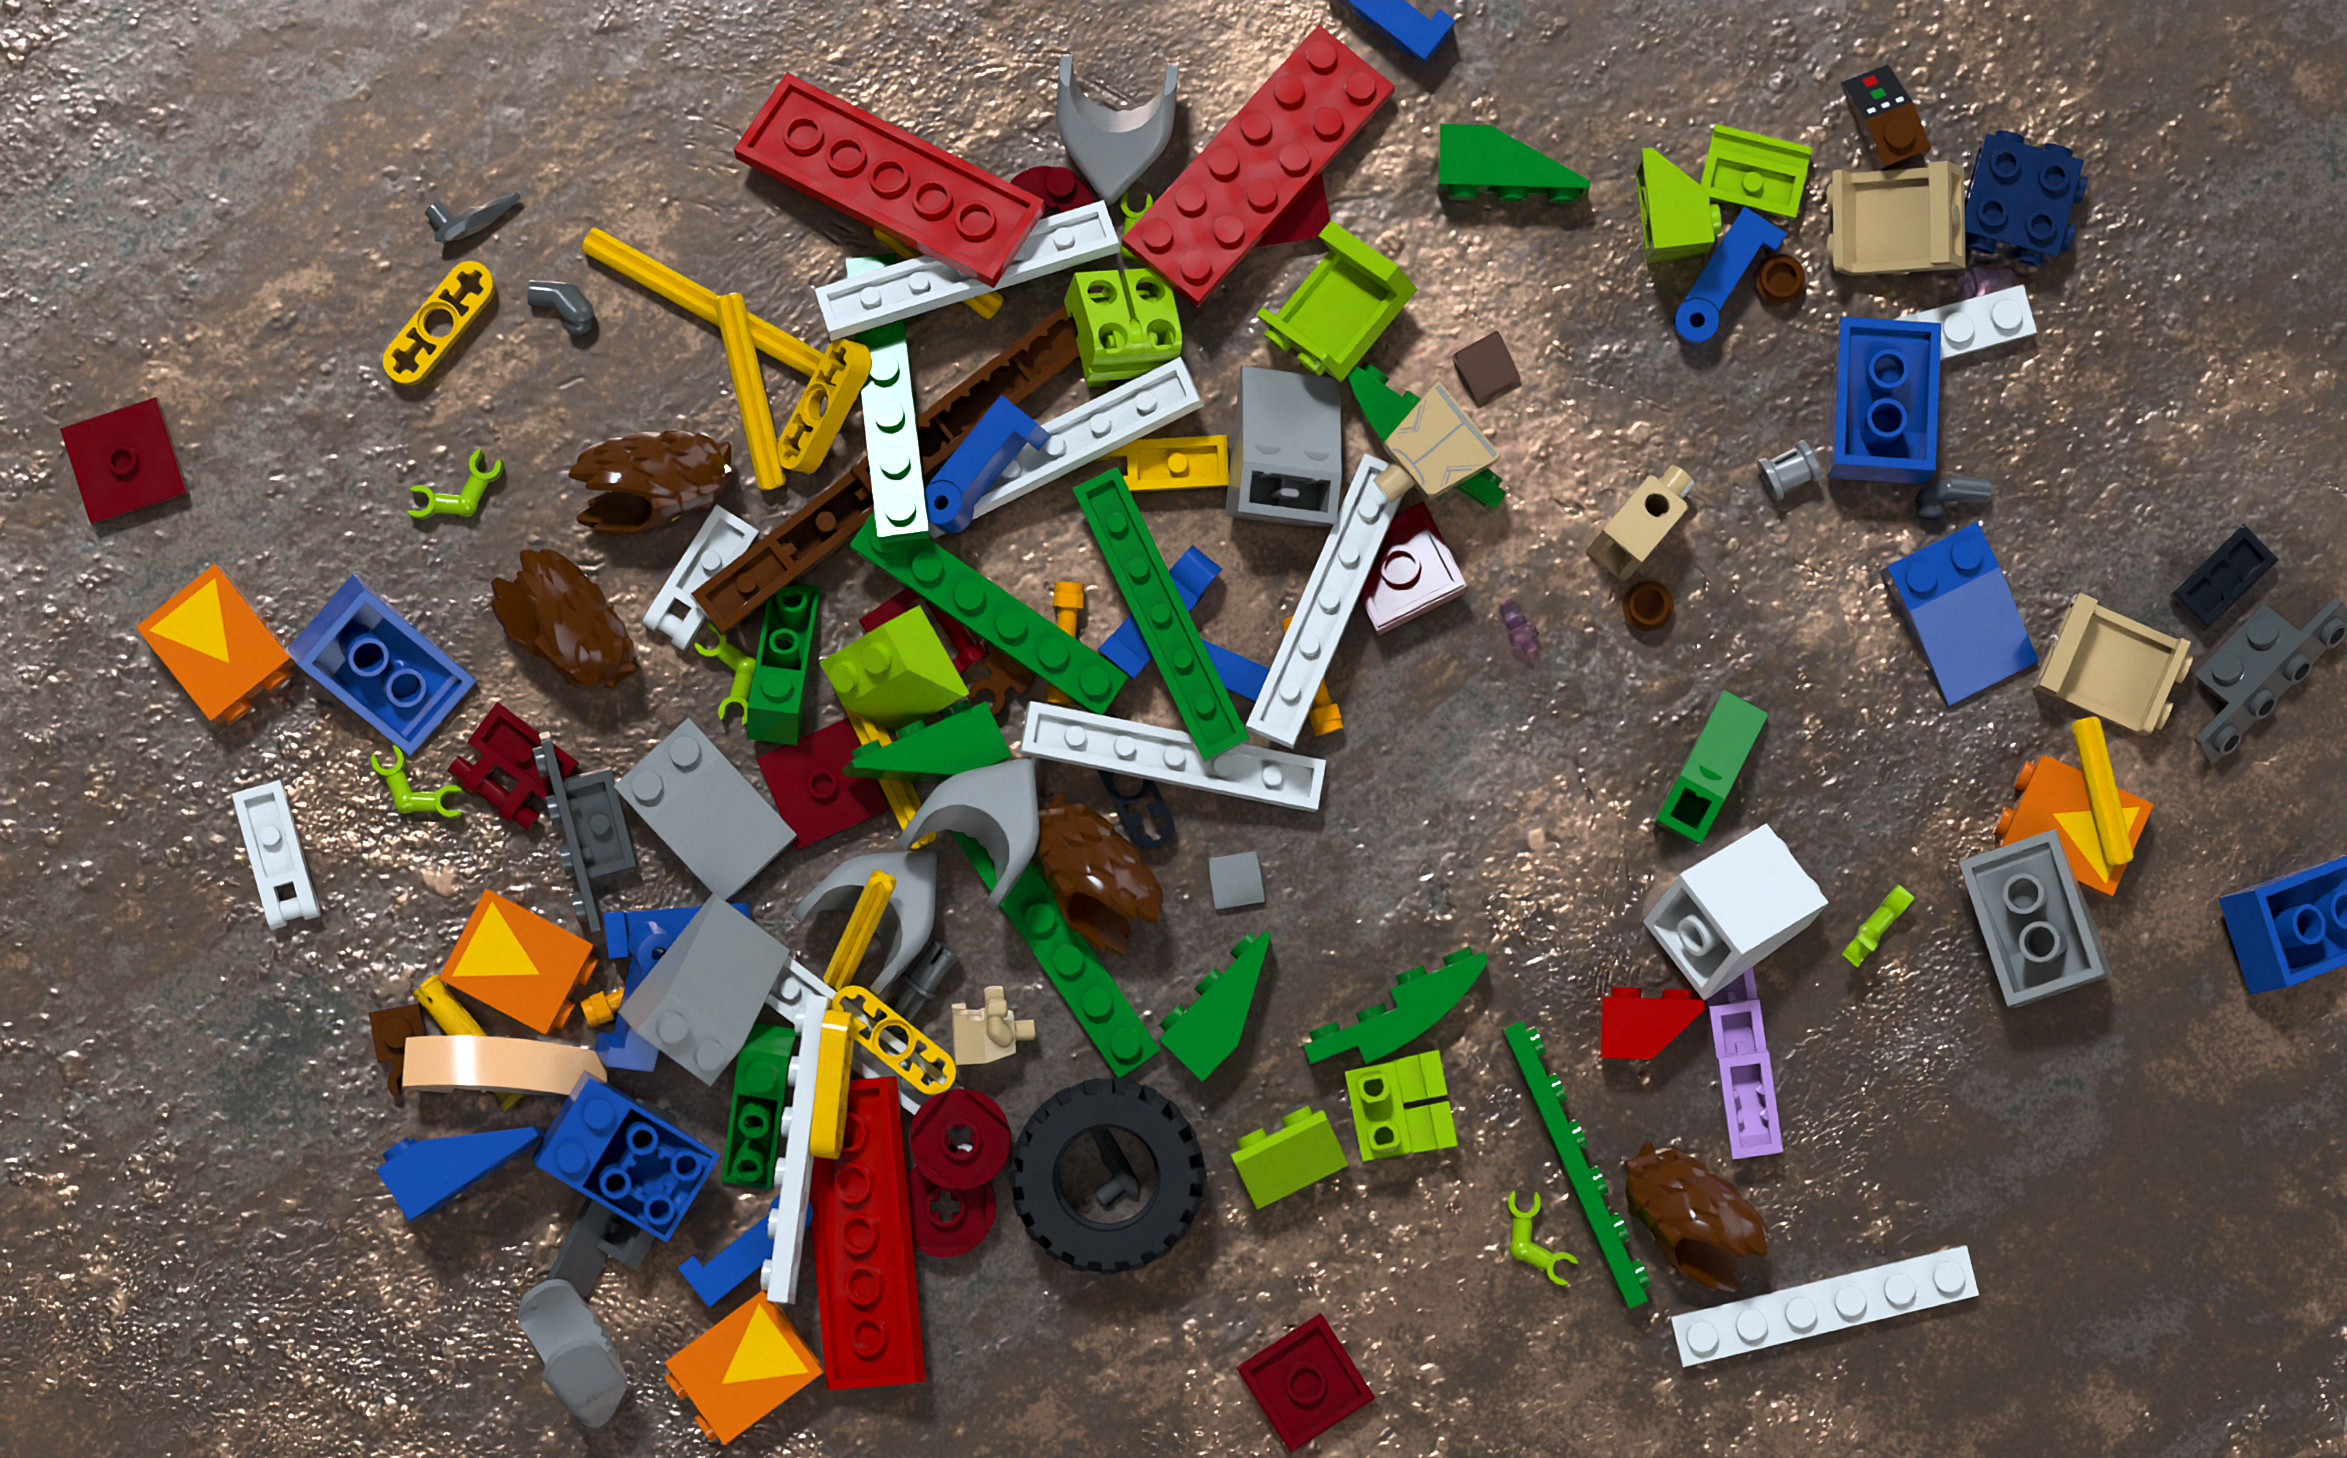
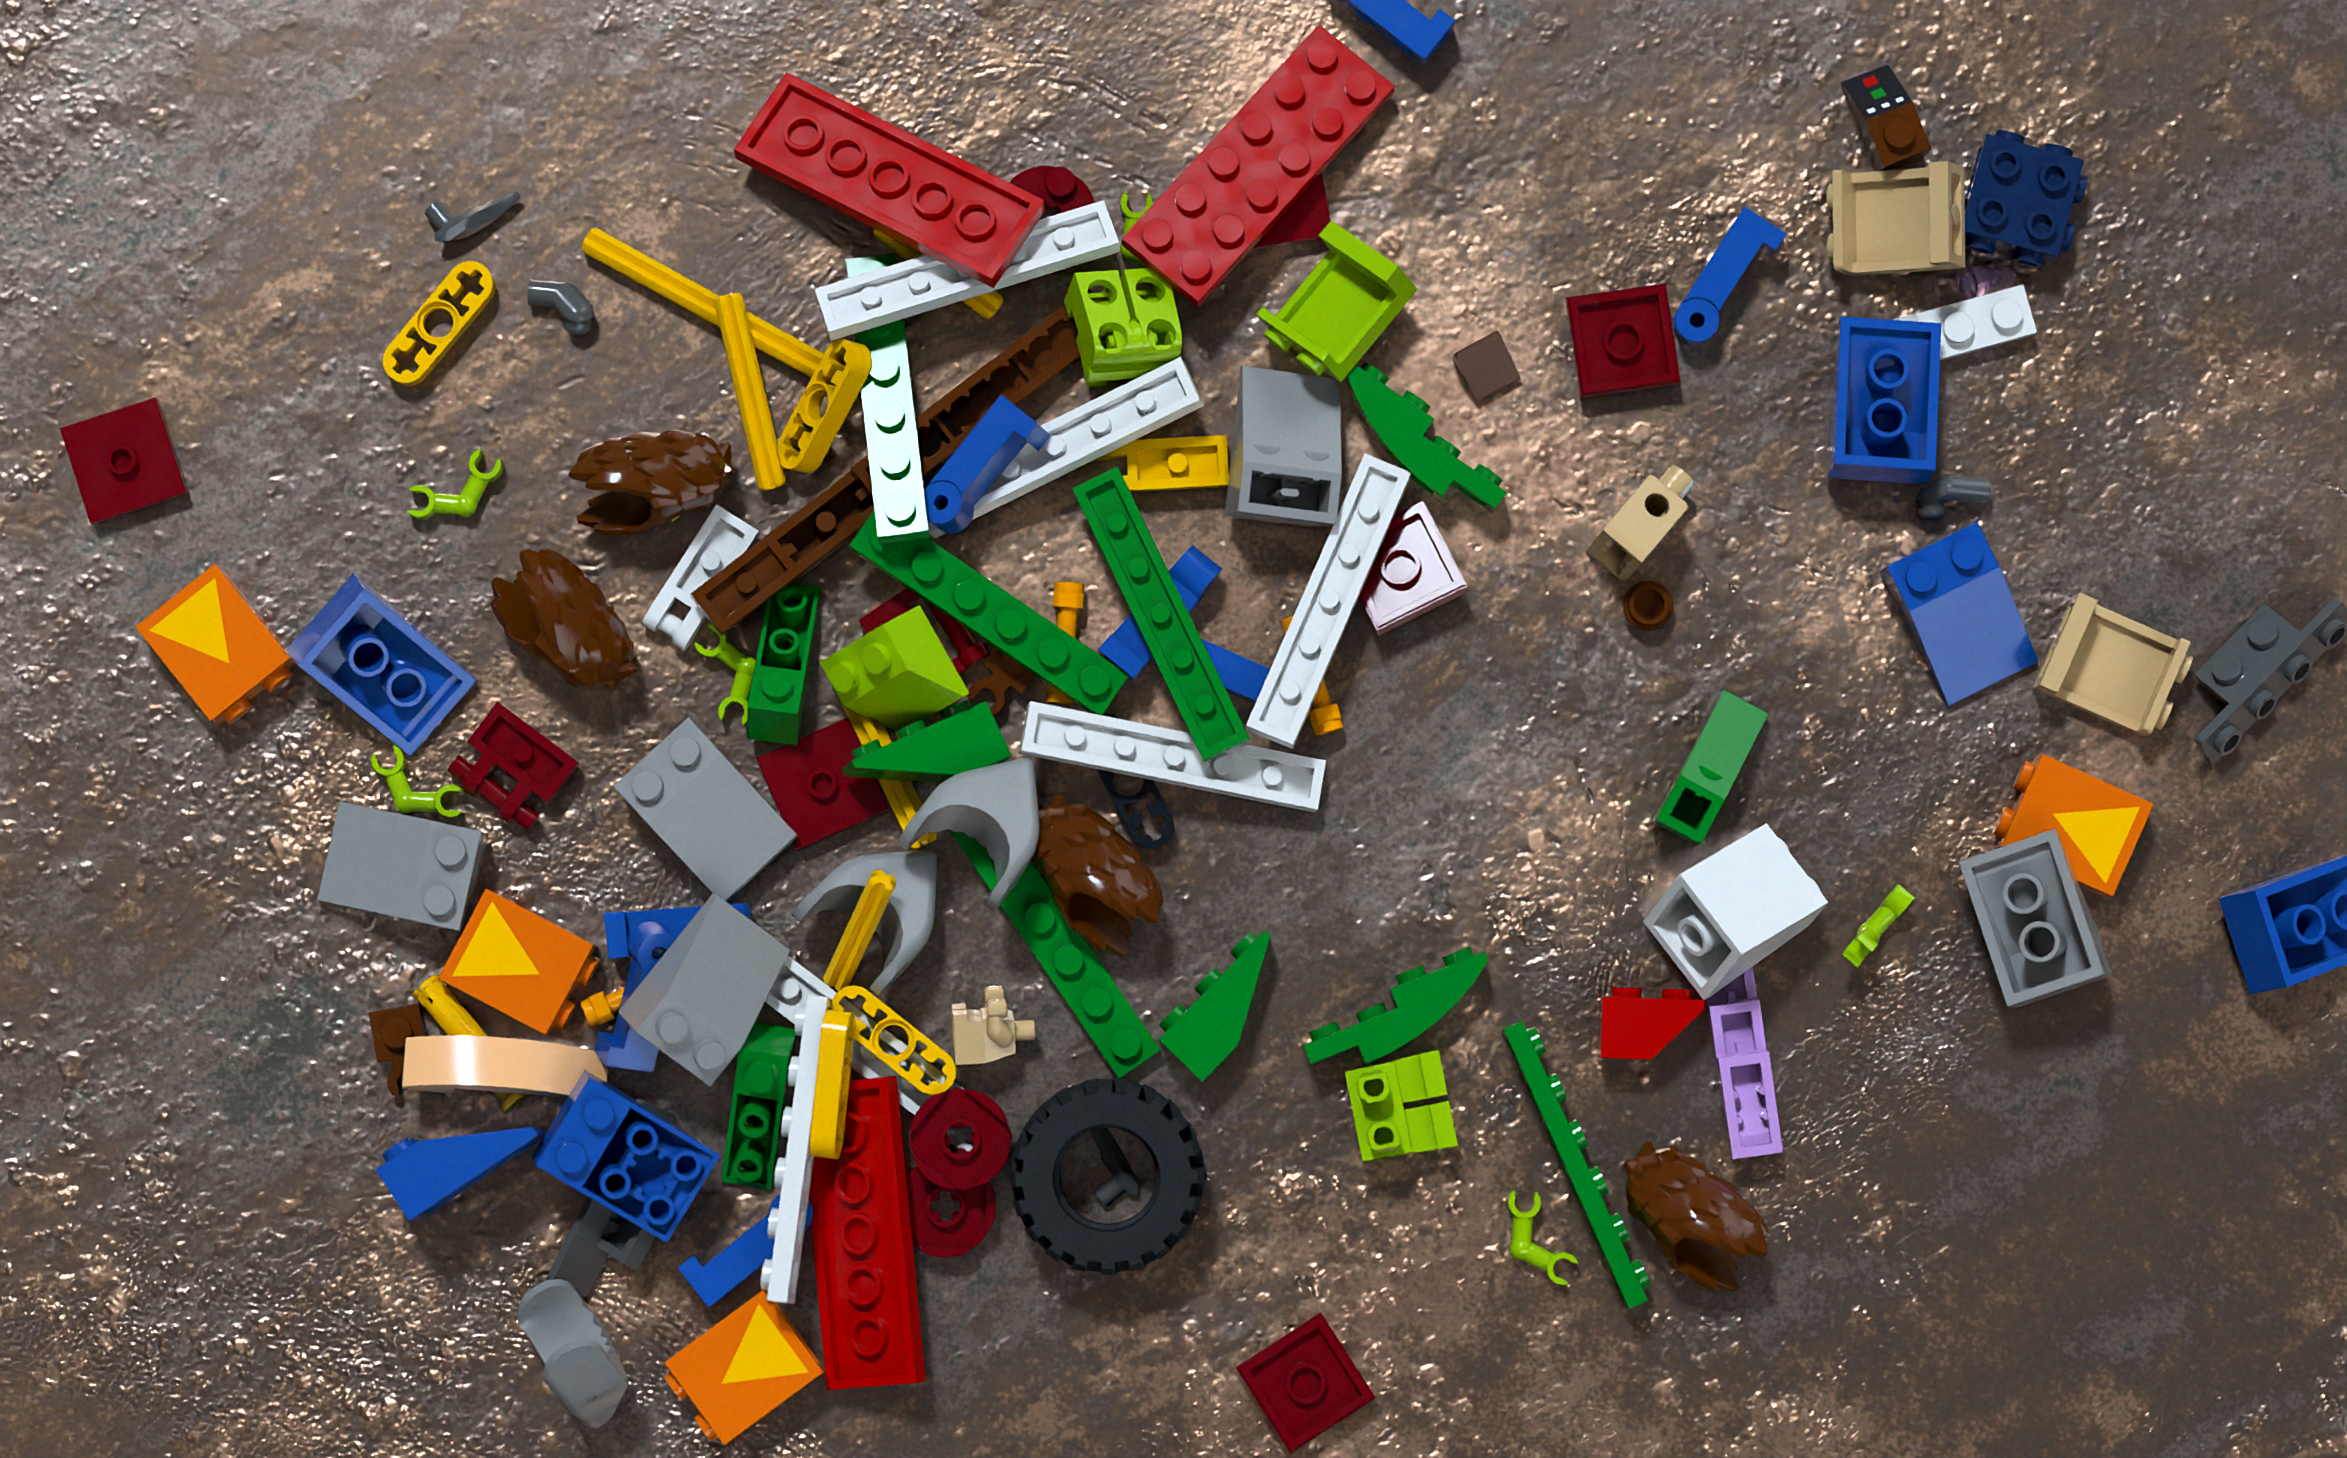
white plate [232,780,321,930] -> none
dark grey bracket [532,731,637,934] -> none
dark grey axle [880,938,960,1035] -> none
light grey animal [1056,54,1179,206] -> none
light grey slope [1207,851,1265,910] -> none
lime slope [1230,1105,1349,1210] -> none
tan torso [1373,381,1501,503] -> none
green slope [1437,124,1590,203] -> none
clear purple piece [1499,598,1539,655] -> none
lime slope [1634,147,1722,263] -> none
white plate [1669,1245,1979,1367] -> none
lime plate [1700,124,1813,221] -> none
reddish brown plate [1755,254,1805,305] -> none
light grey bush [1757,439,1823,501] -> none
yellow axle [2072,716,2133,866] -> none
black plate [2169,524,2279,631] -> none
none -> light grey slope [317,802,488,932]
none -> dark red plate [1565,283,1681,399]

